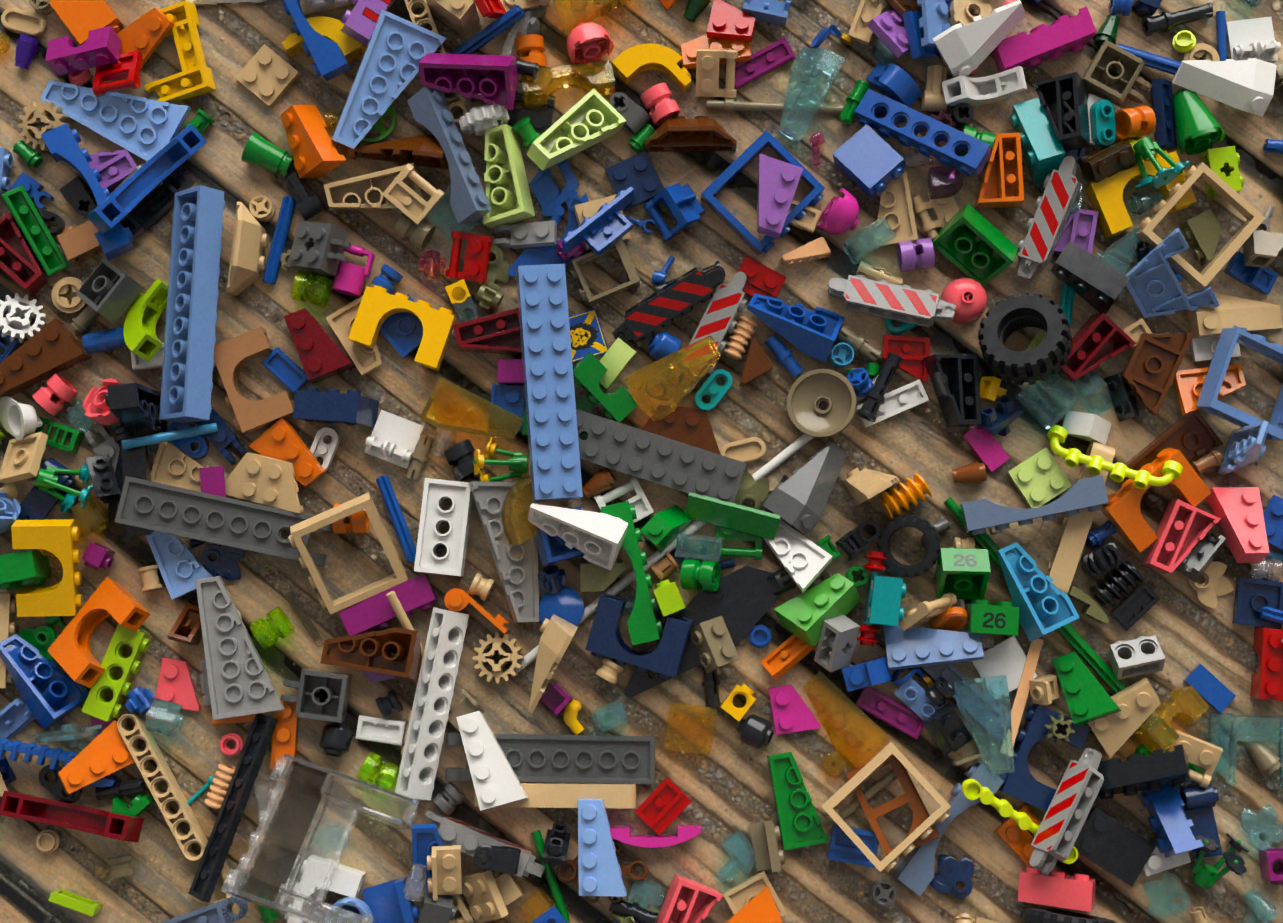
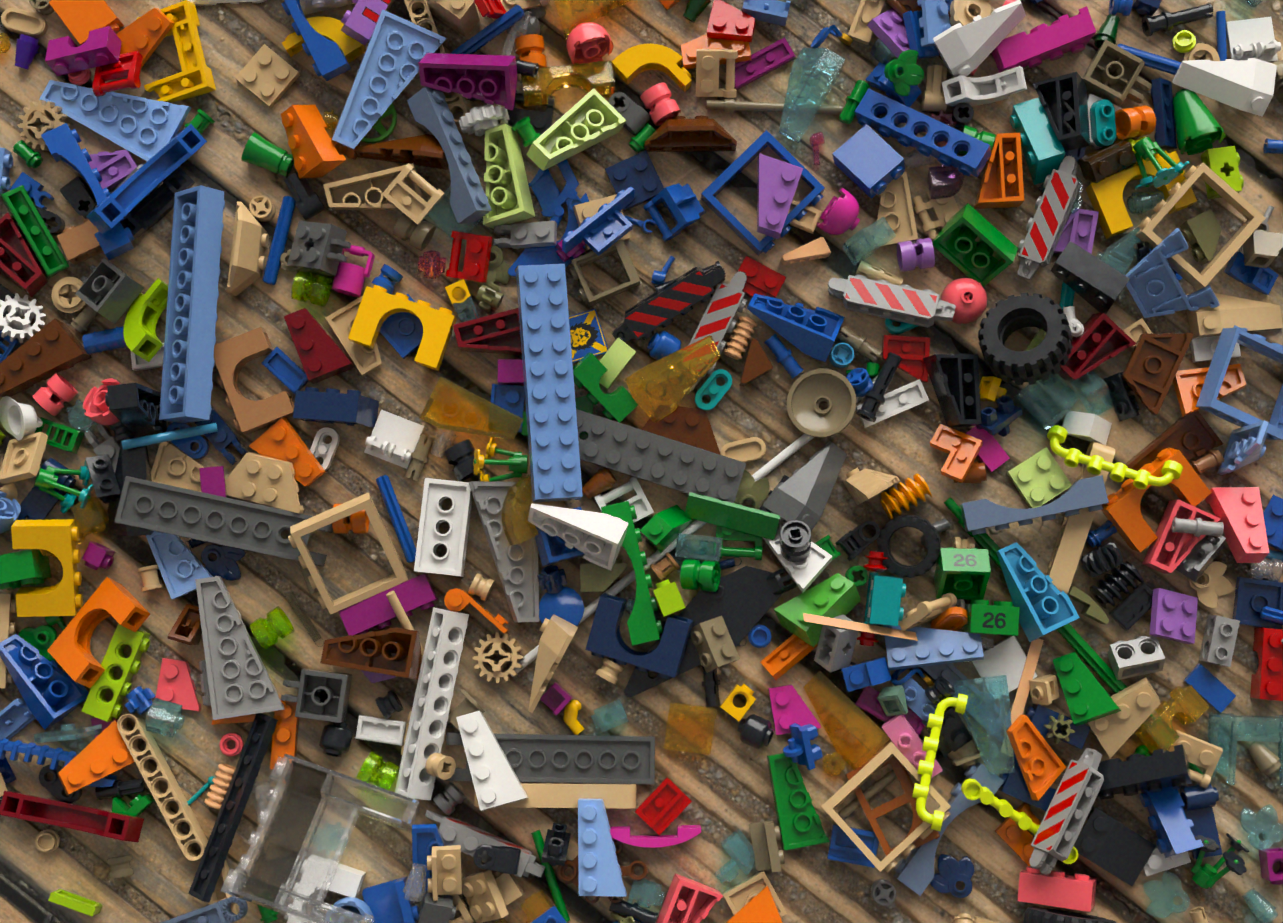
none -> tan wheel [425,753,456,780]
none -> black wheel [780,520,811,562]
none -> blue hips [783,723,823,770]
none -> light nougat sticker [803,613,918,641]
none -> sand green slope [877,685,908,716]
none -> bright pink plate [882,715,943,778]
none -> green plate [884,50,925,96]
none -> neon yellow bar [912,693,968,831]
none -> orange plate [930,424,983,483]
none -> orange wing [1006,715,1066,801]
none -> white arm [1063,306,1084,337]
none -> medium lavender plate [1149,588,1198,644]
none -> light grey pin [1172,517,1224,537]
none -> light grey brick [1199,615,1240,667]

